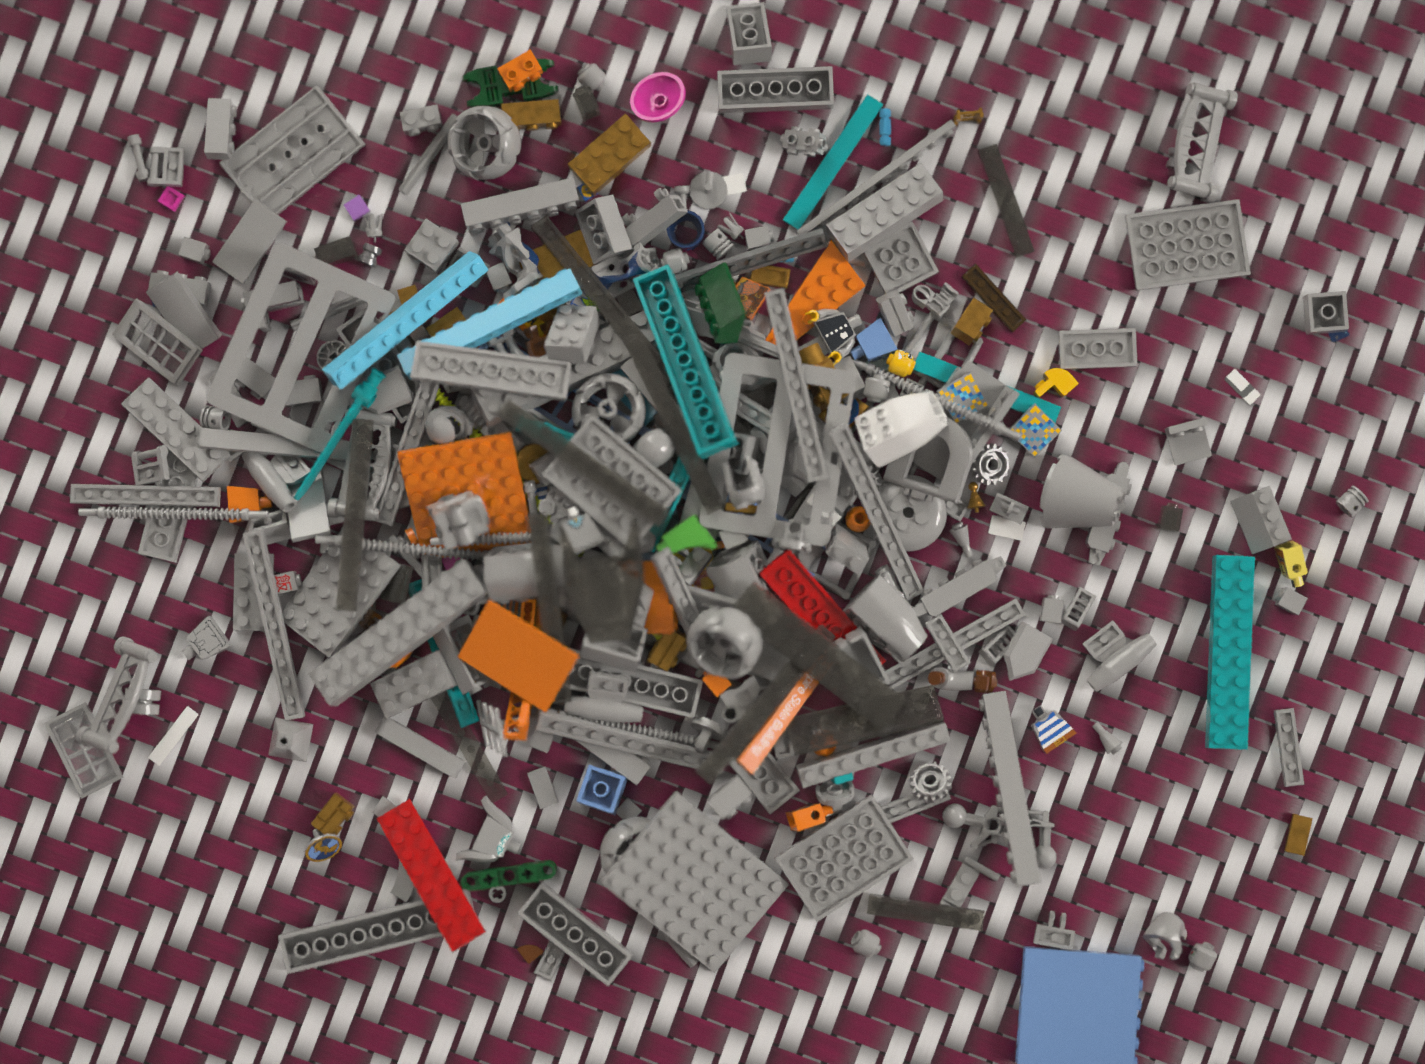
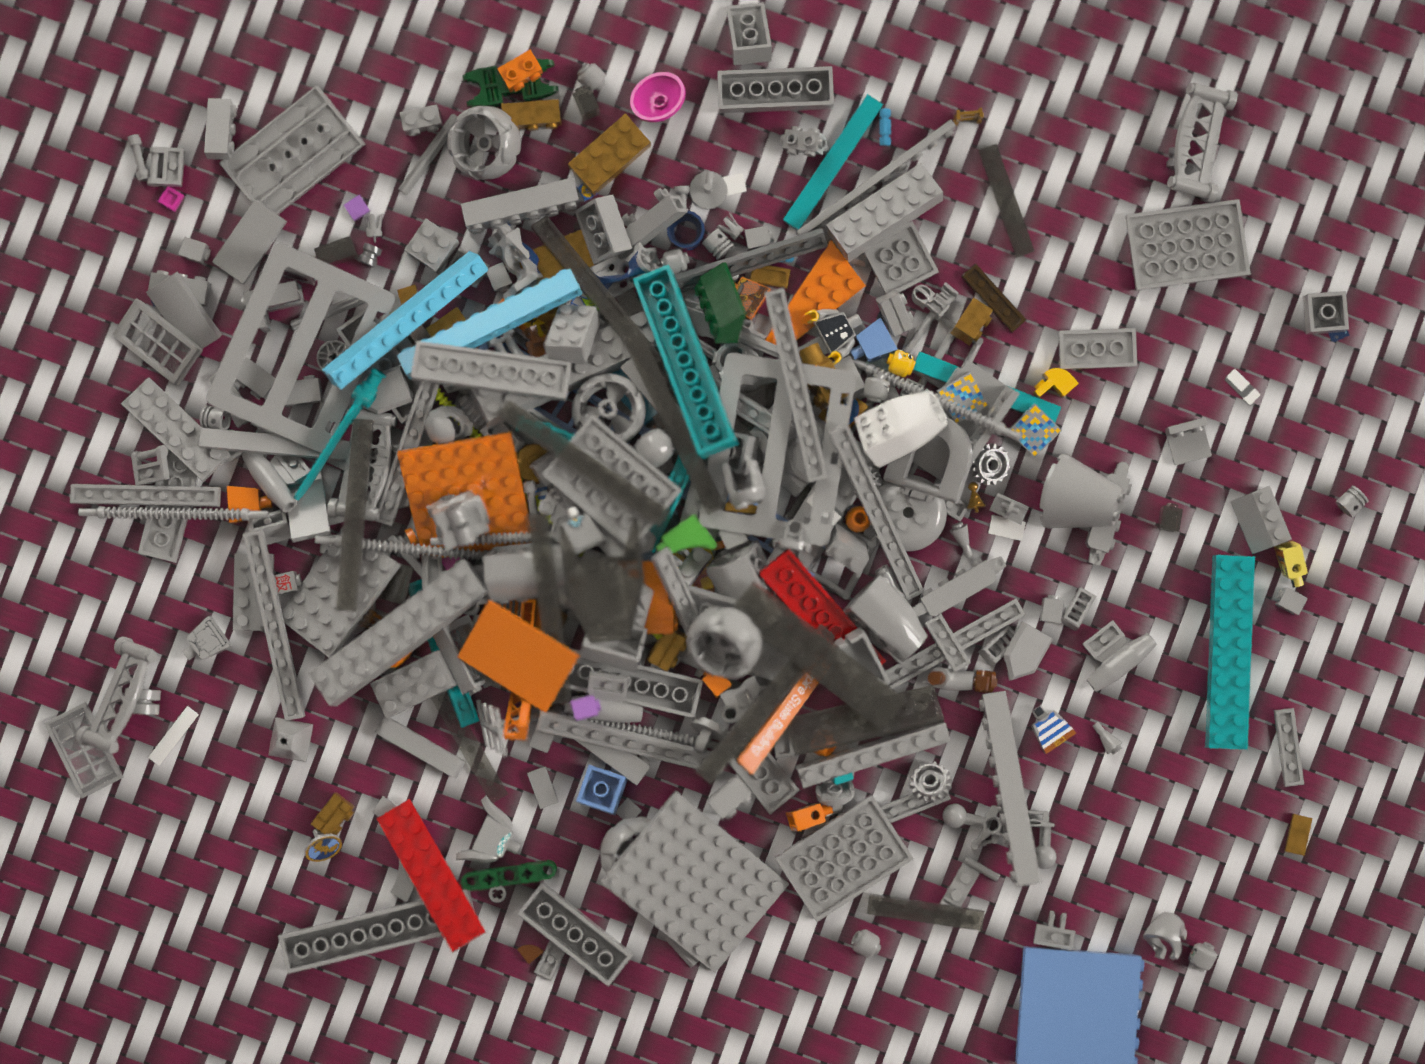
none -> medium lavender brick [571,695,601,722]

